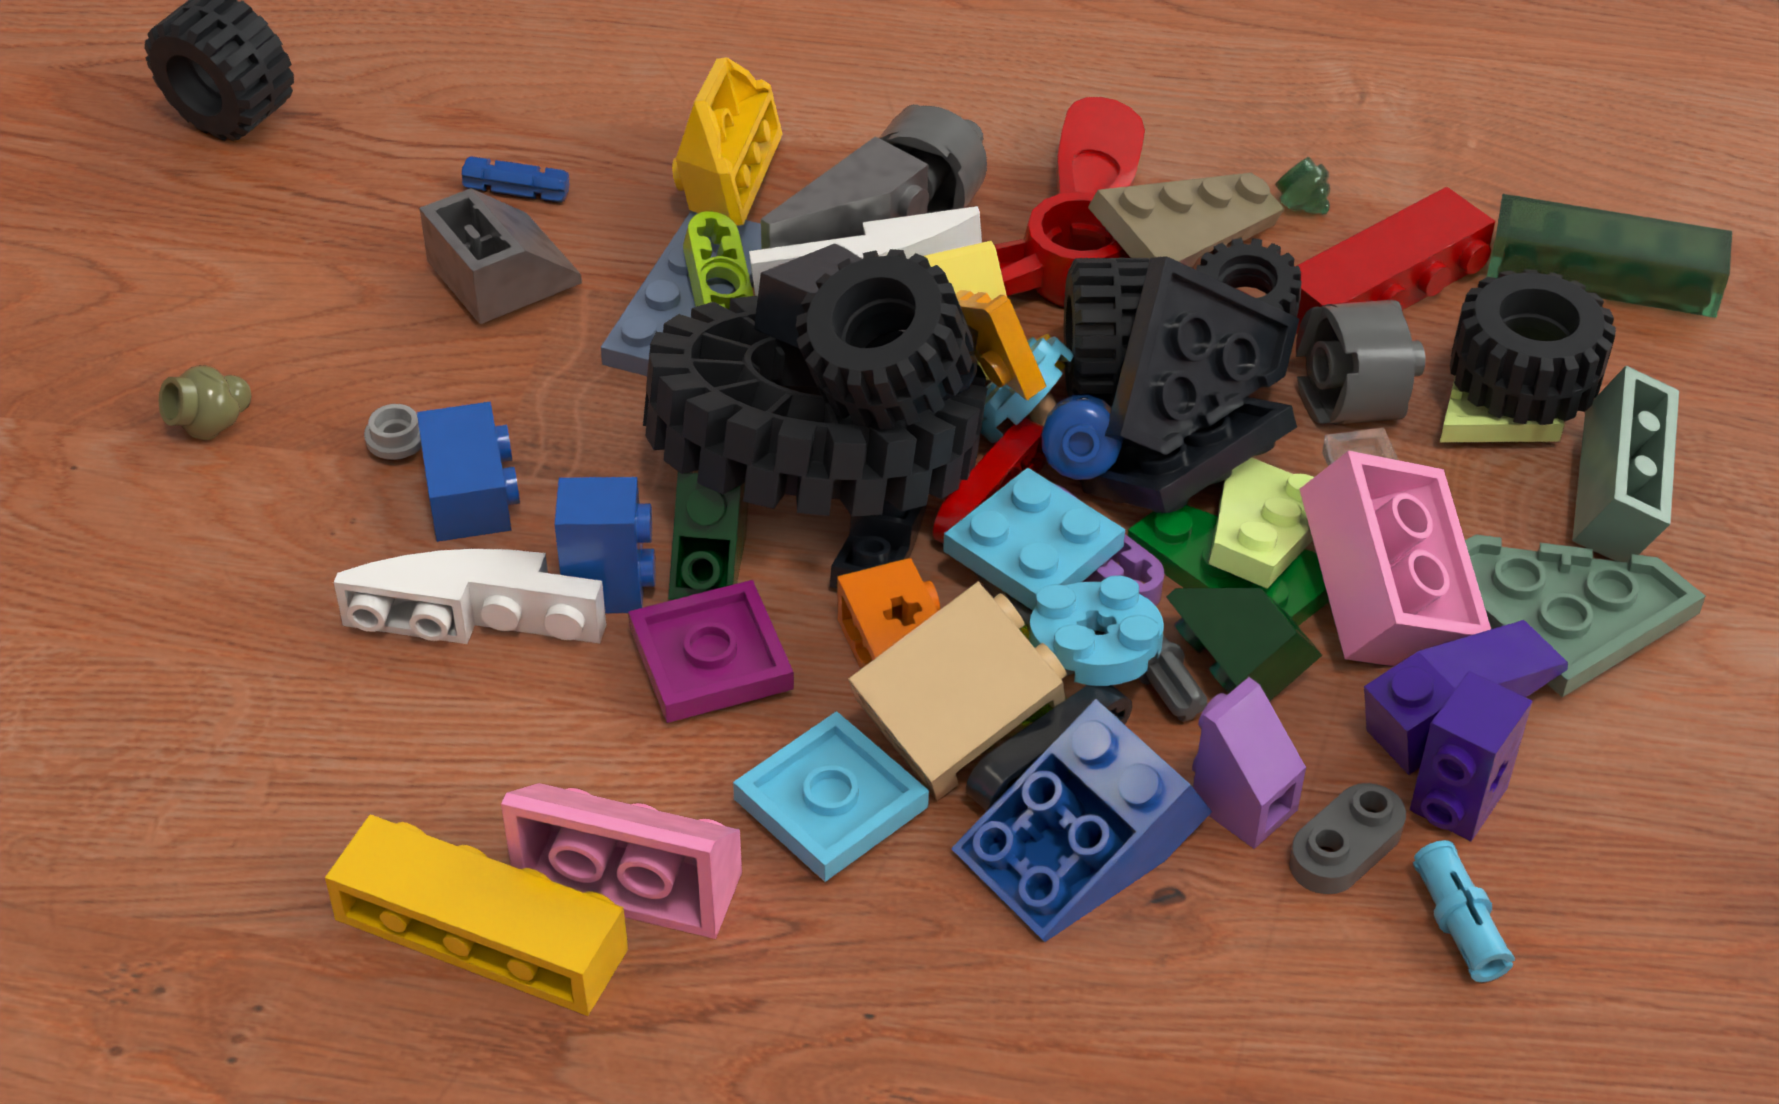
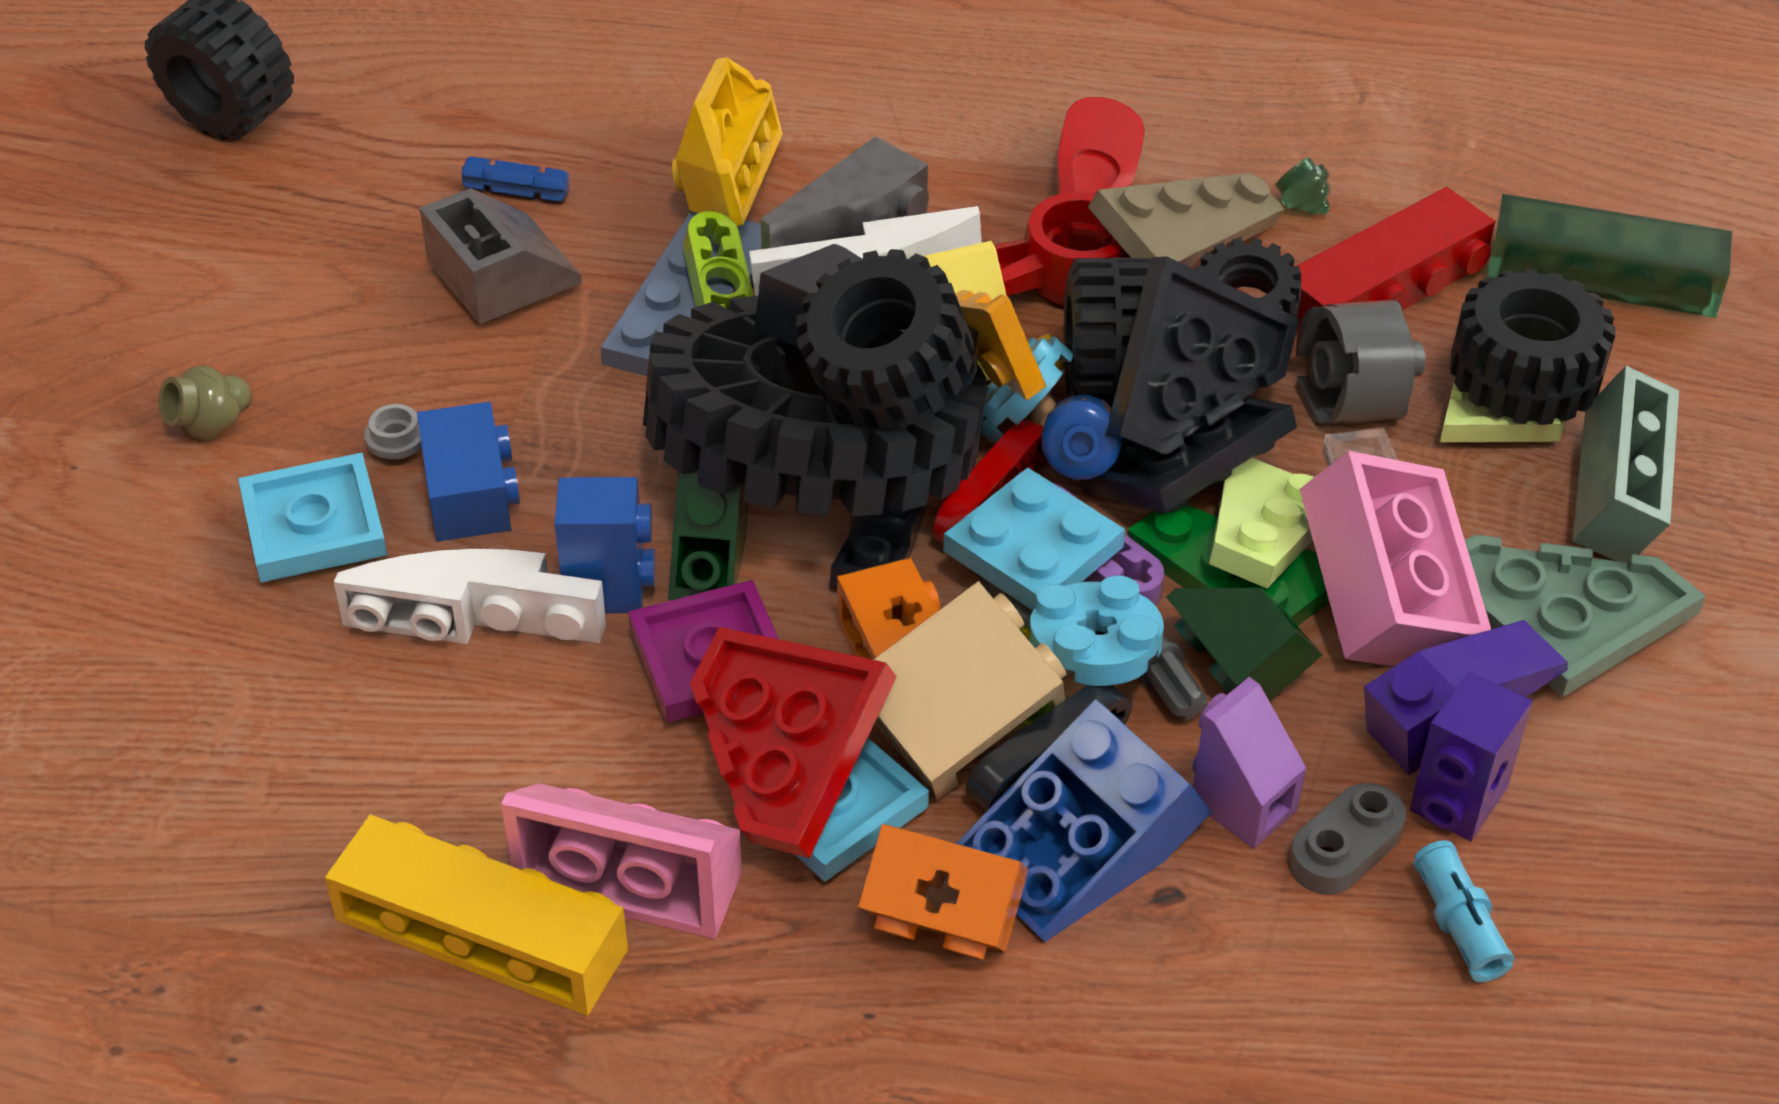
dark grey brick [879,104,987,213] -> none
none -> medium azure plate [238,453,387,583]
none -> red plate [690,626,897,859]
none -> orange brick [858,823,1029,960]

